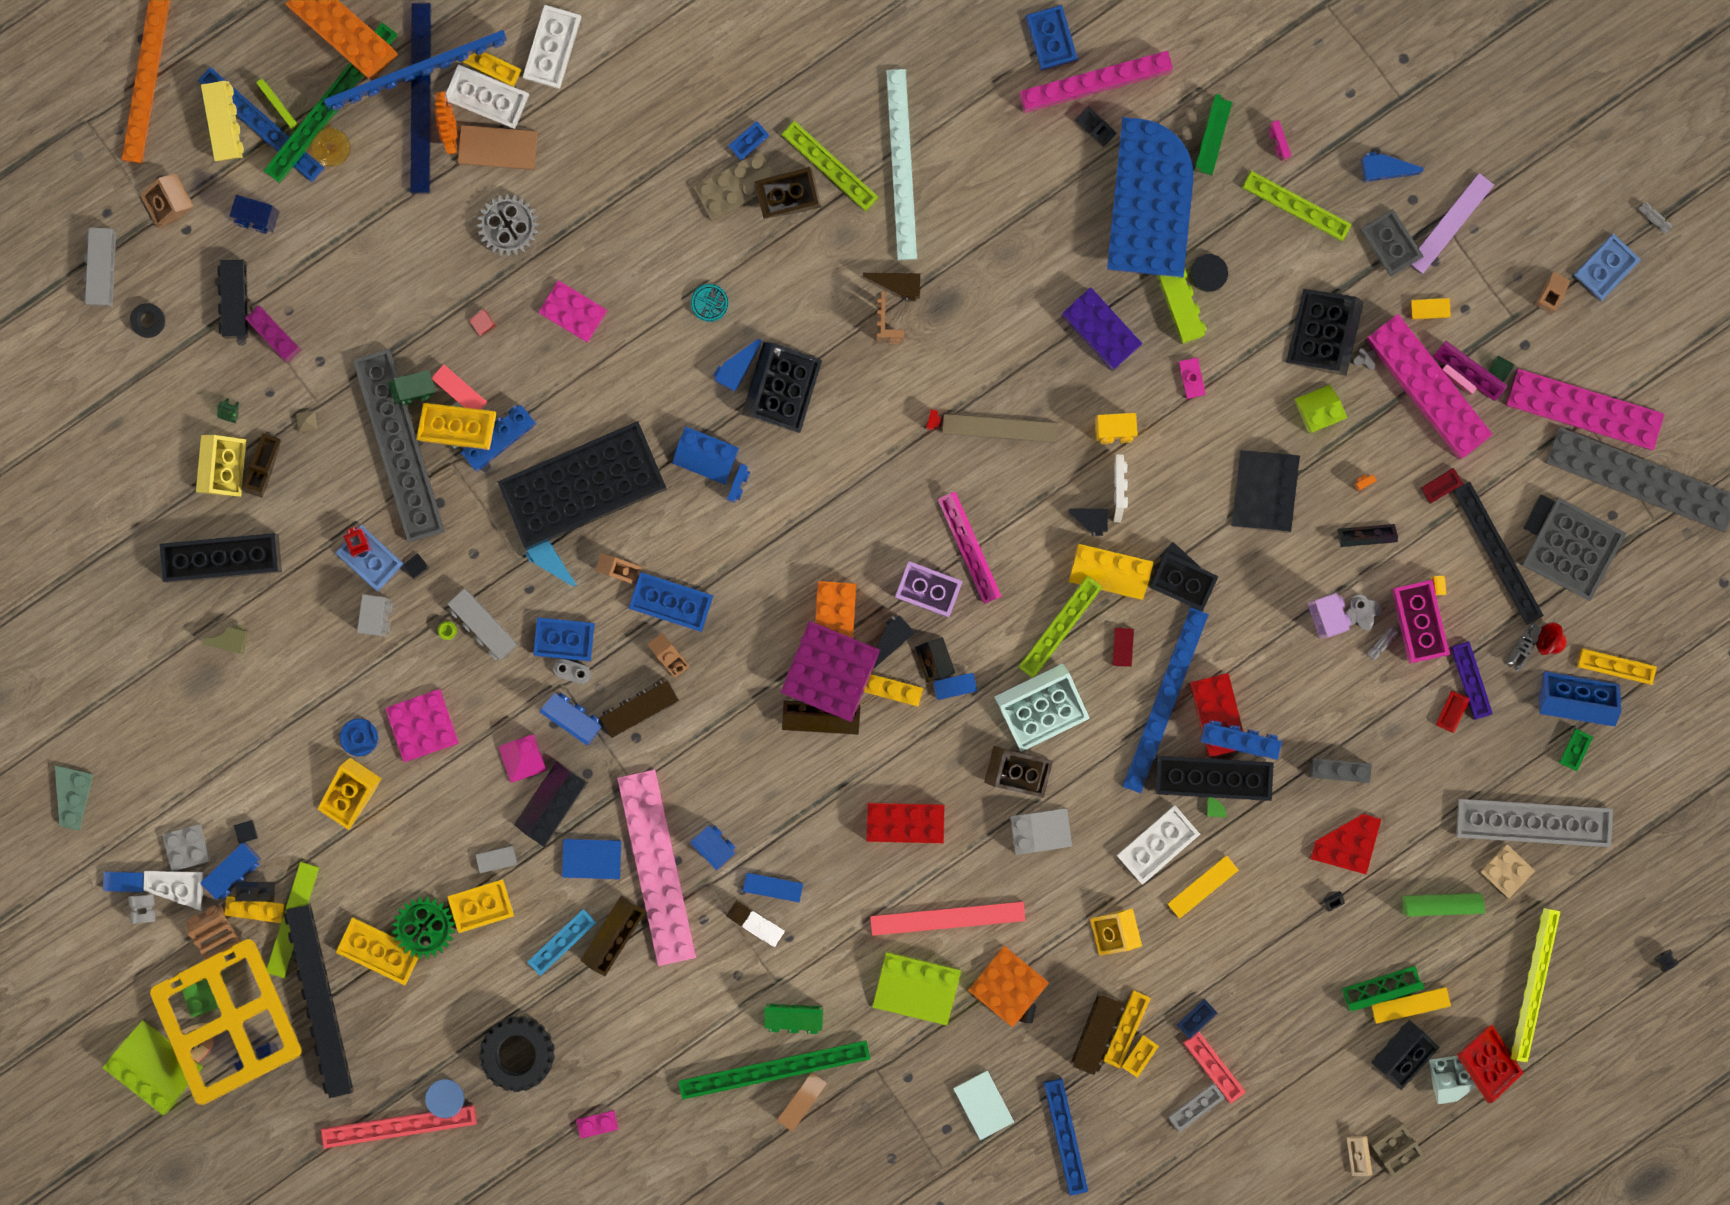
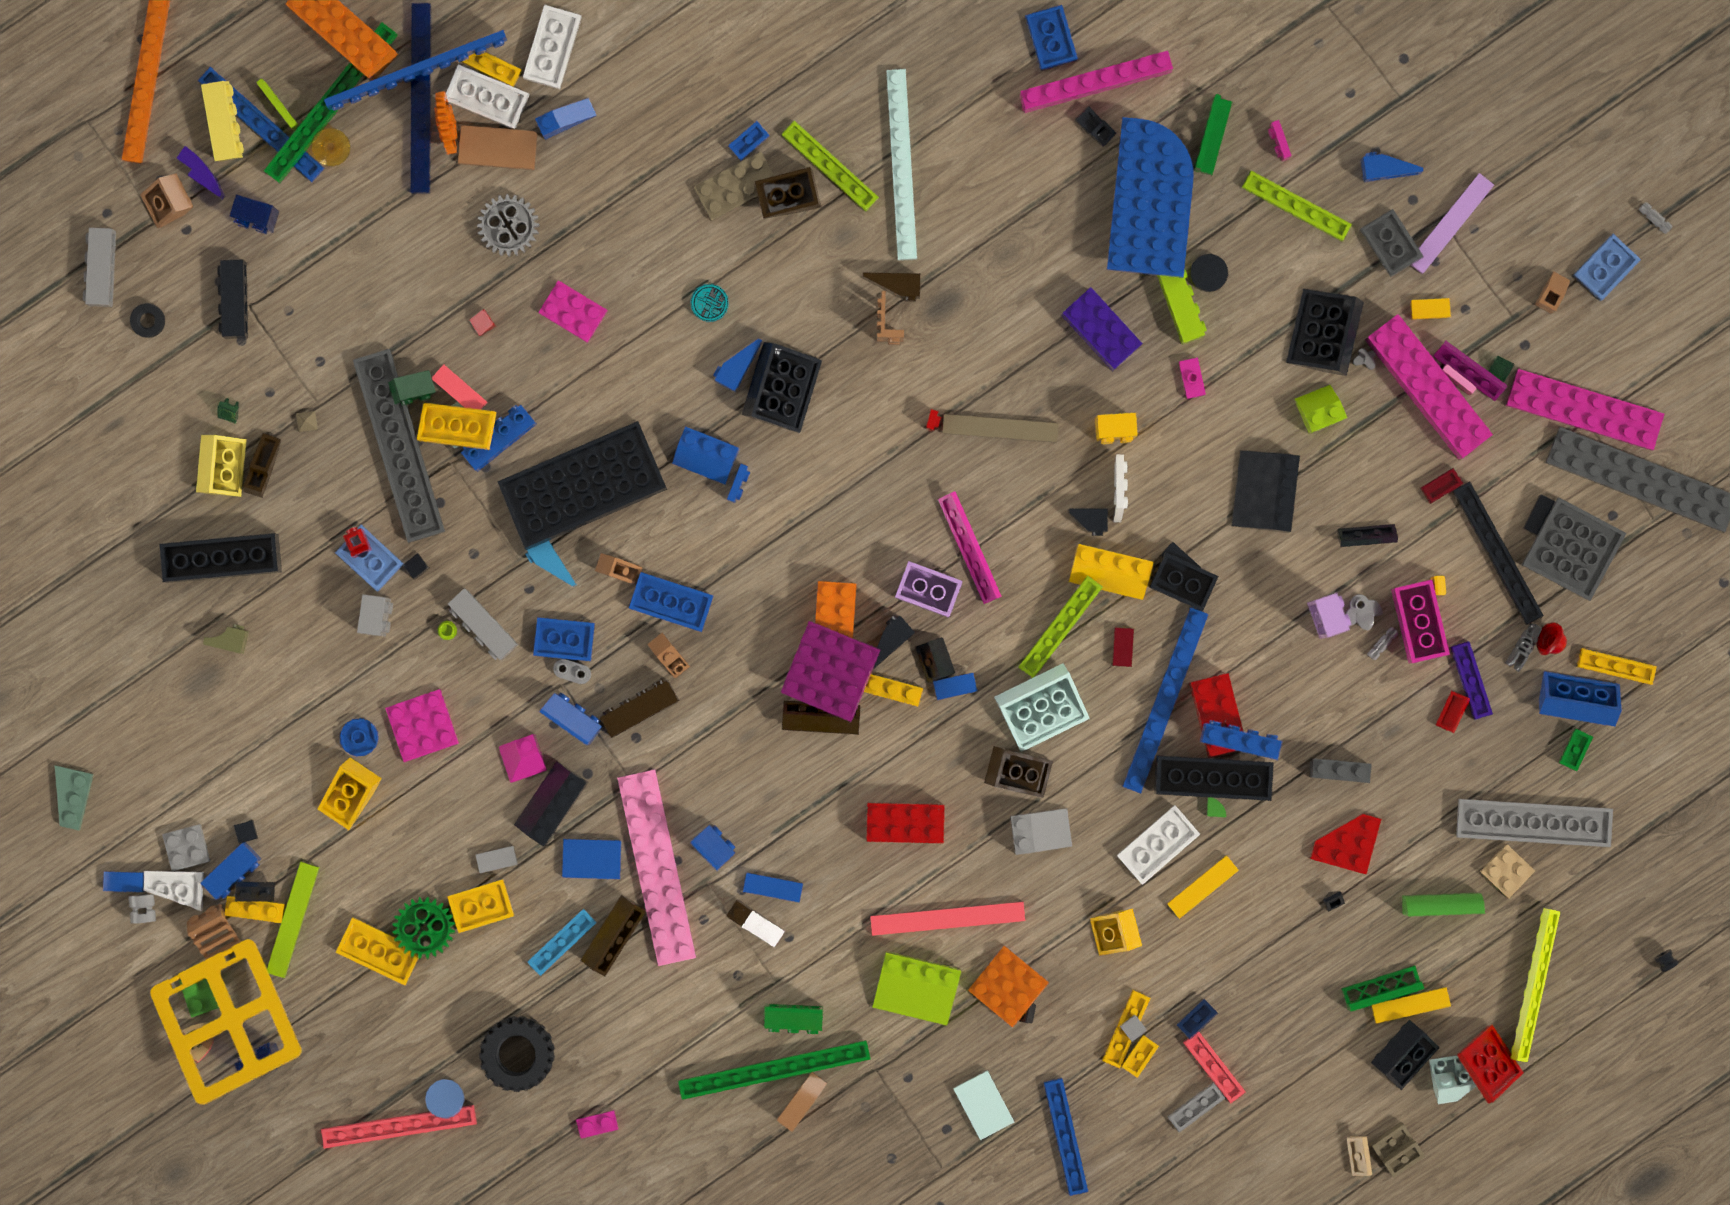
lime slope [103,1020,204,1115] -> none
magenta brick [245,306,302,362] -> none
black brick [284,903,354,1098] -> none
dark brown brick [1070,991,1125,1075] -> none
orange plate [1354,473,1377,491] -> none
none -> dark purple slope [177,146,225,200]
none -> slope [535,98,597,140]
none -> light grey tile [1120,1015,1147,1042]

